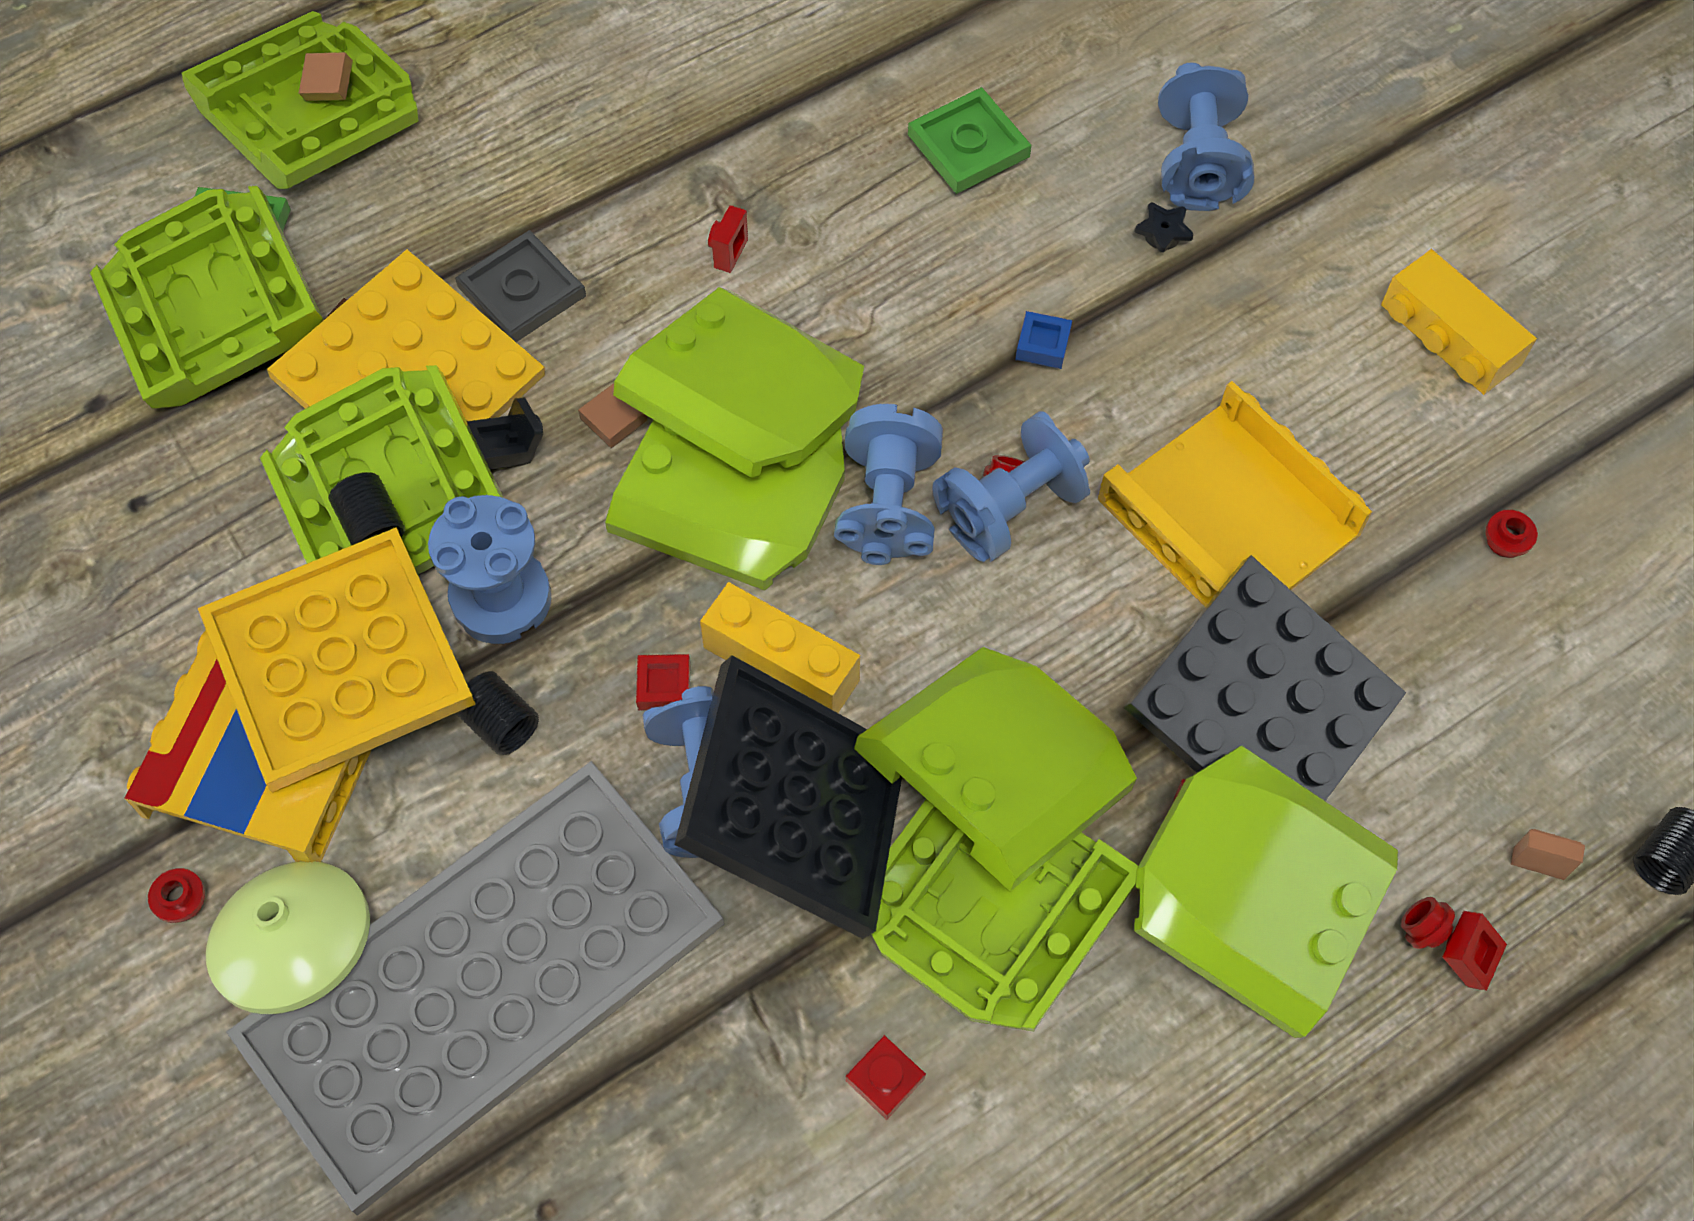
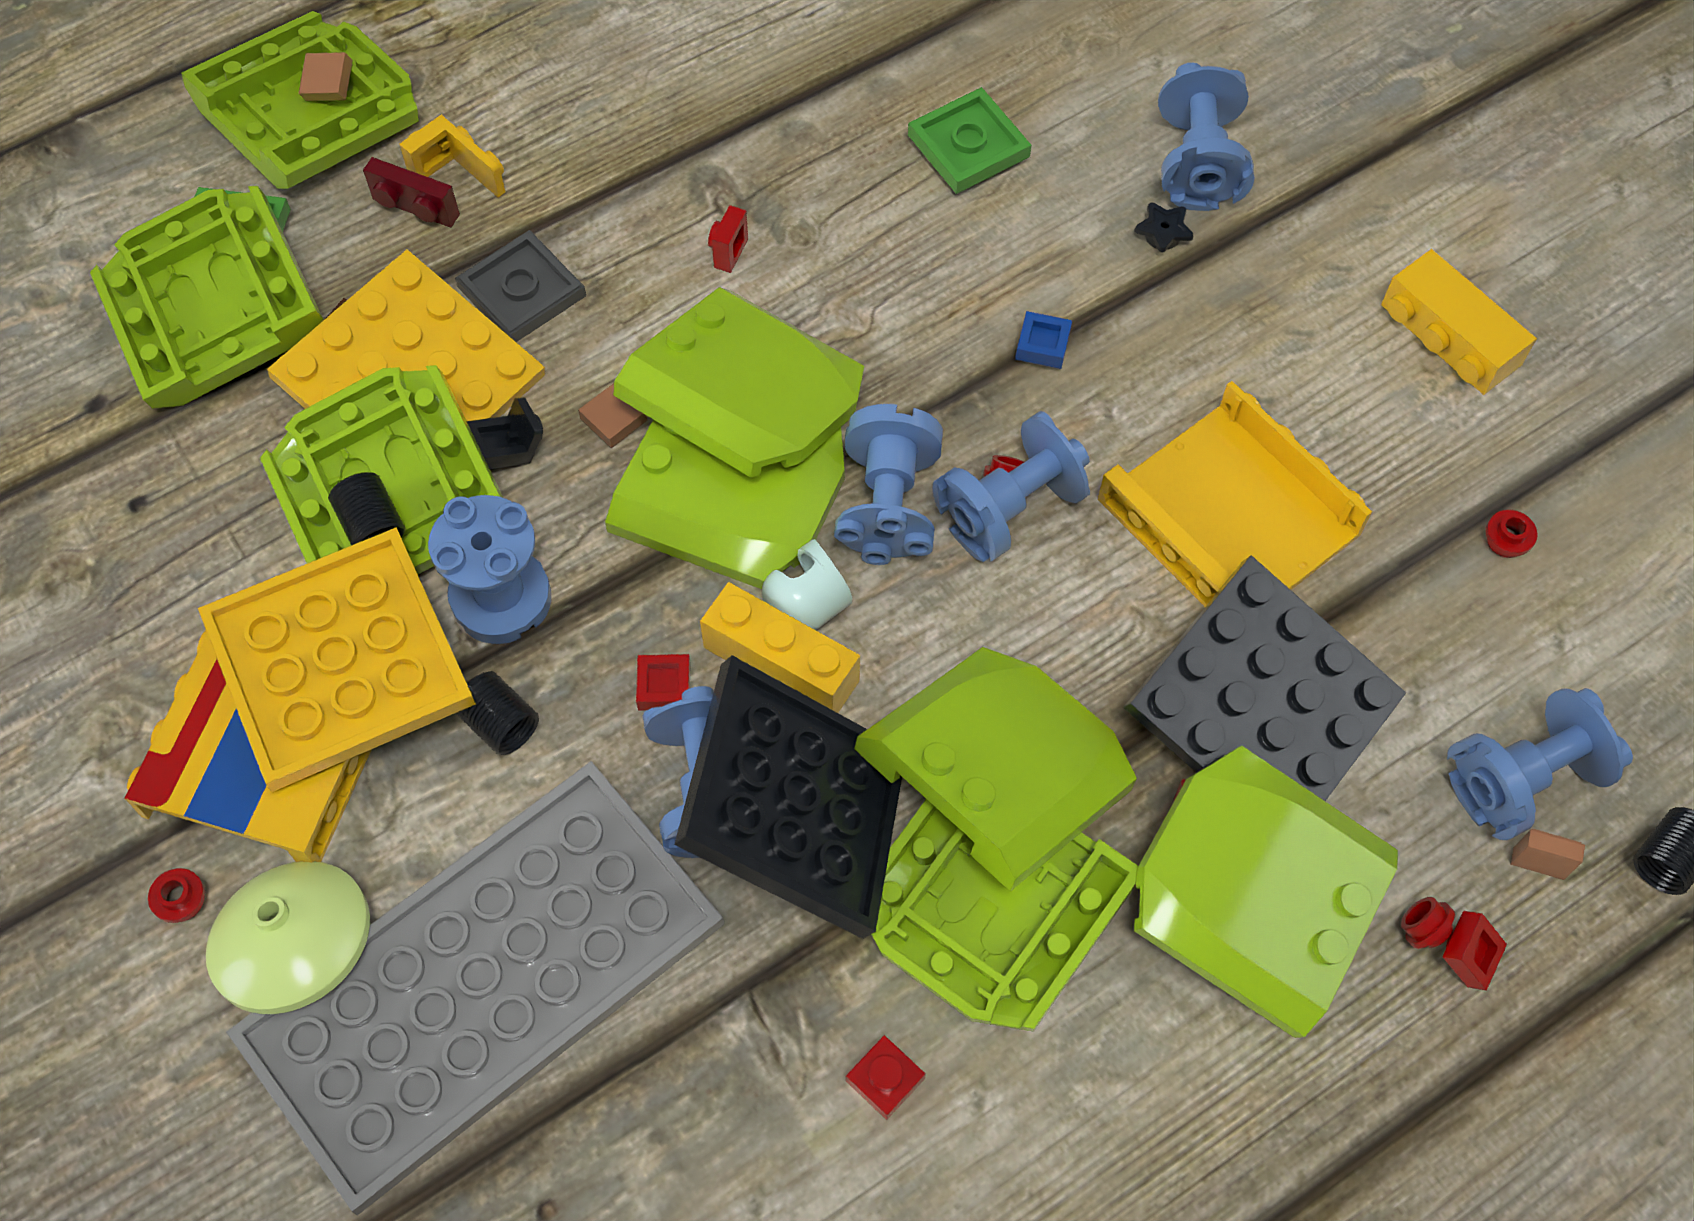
none -> dark red plate [363,157,460,228]
none -> yellow bracket [399,114,506,198]
none -> light aqua helmet [762,539,853,630]
none -> medium blue piece [1447,688,1633,840]

